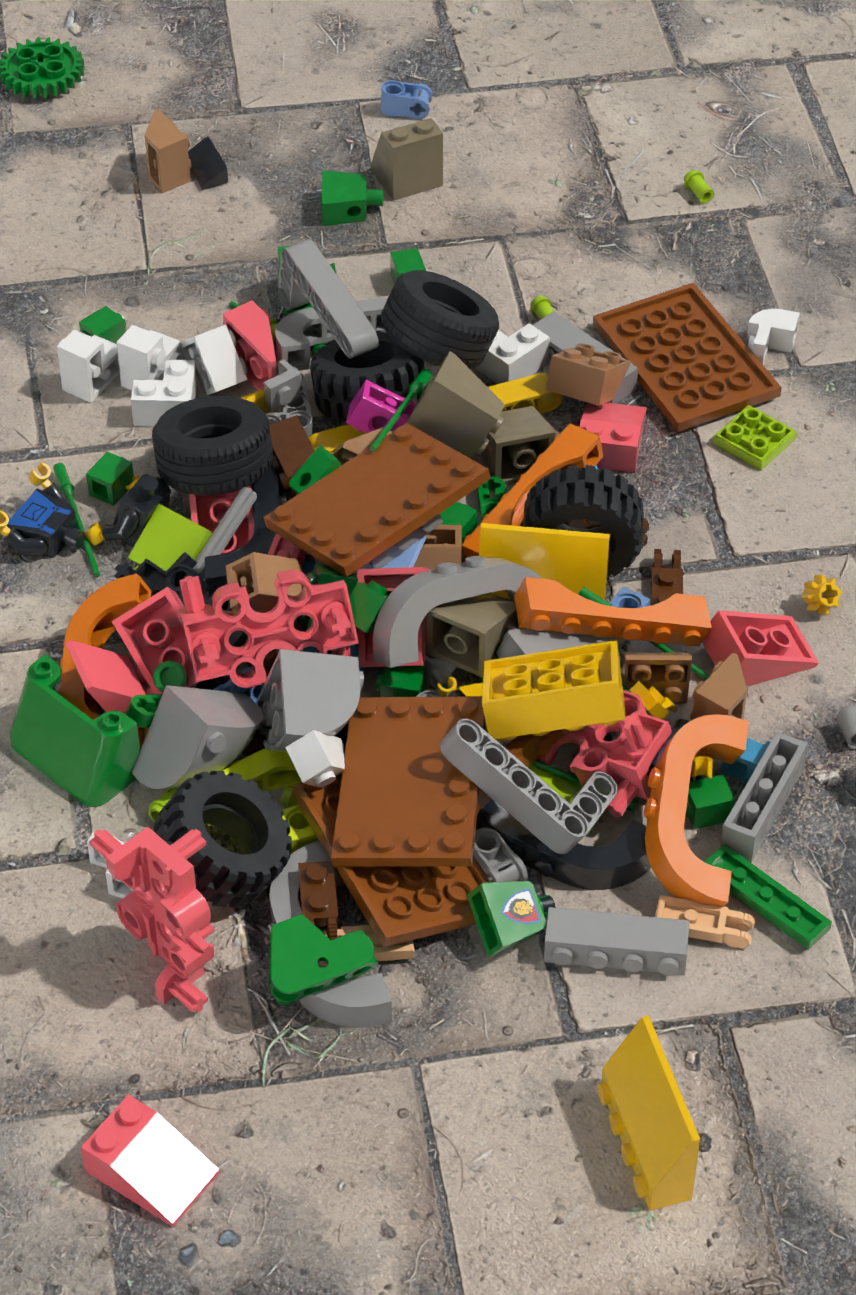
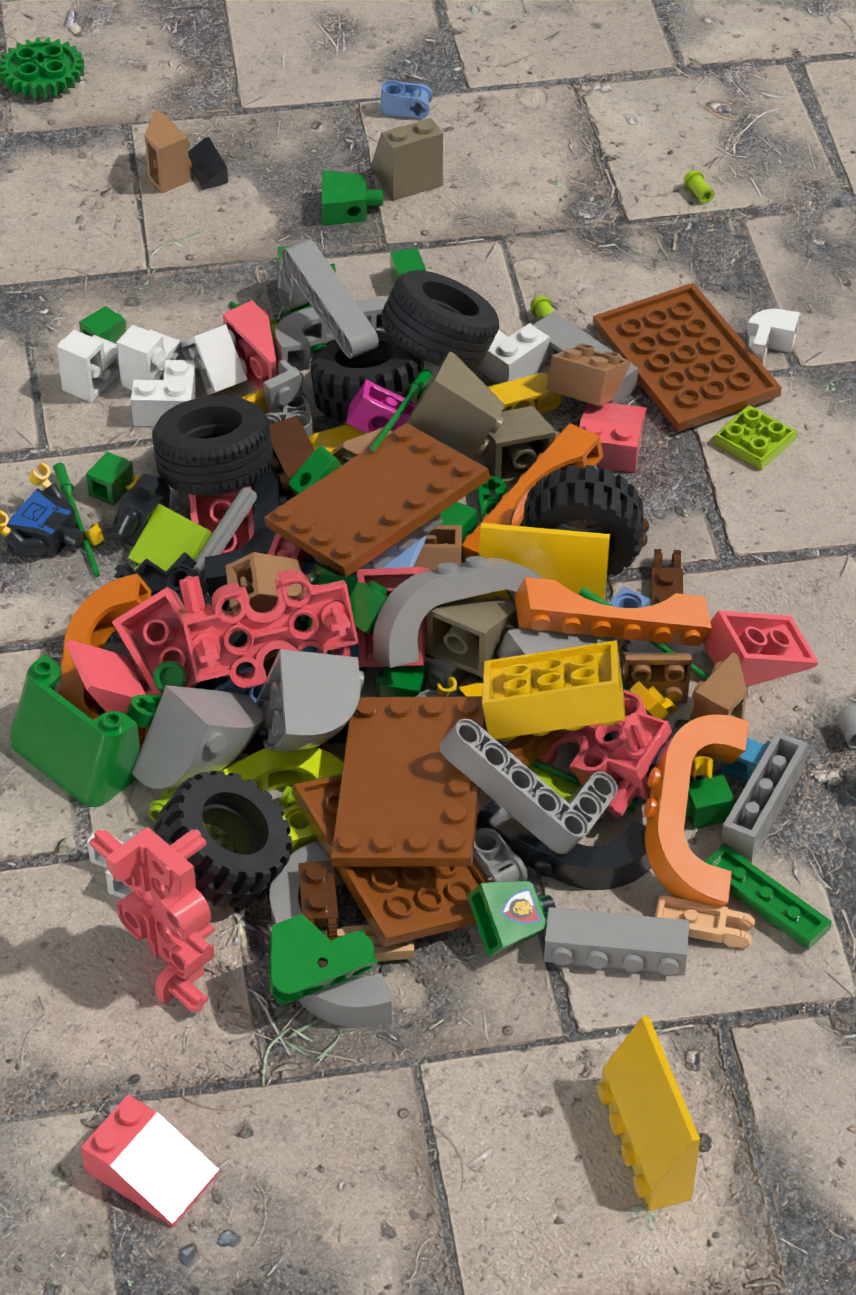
white slope [285,730,345,787] -> none
yellow gear [801,575,842,614] -> none

